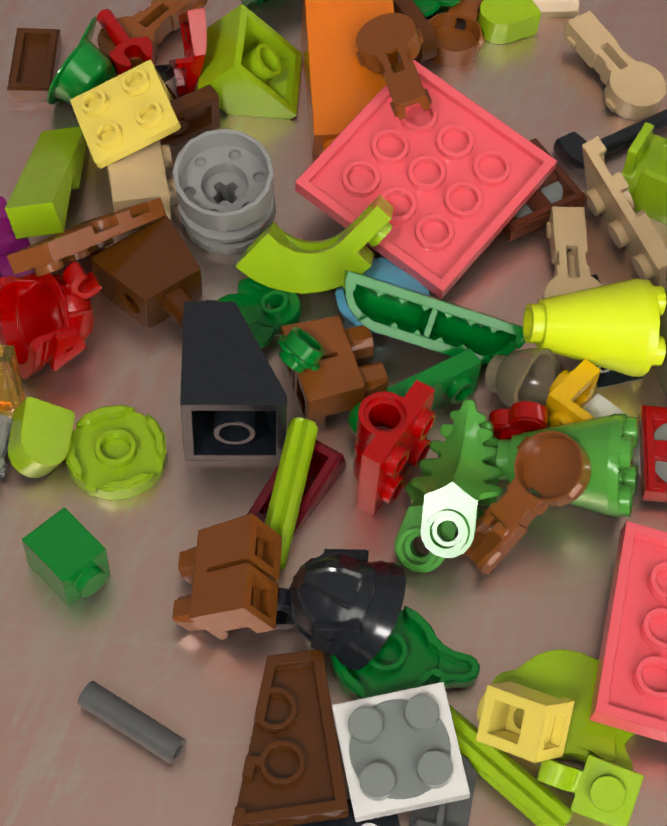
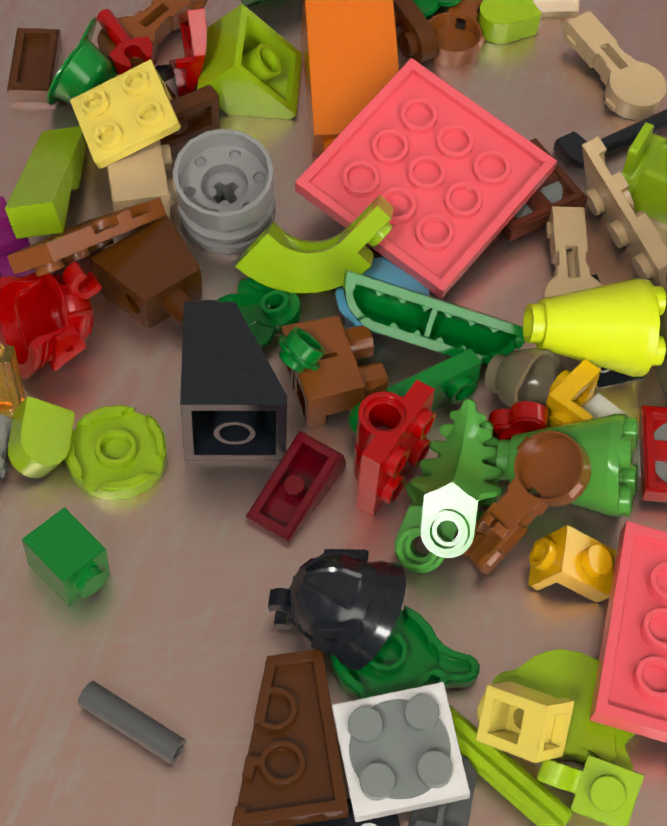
dark orange hips [172,513,282,640] -> none
lime axle [265,417,318,570] -> none
dark orange piece [356,13,432,120] -> none
none -> yellow bracket [528,525,616,603]

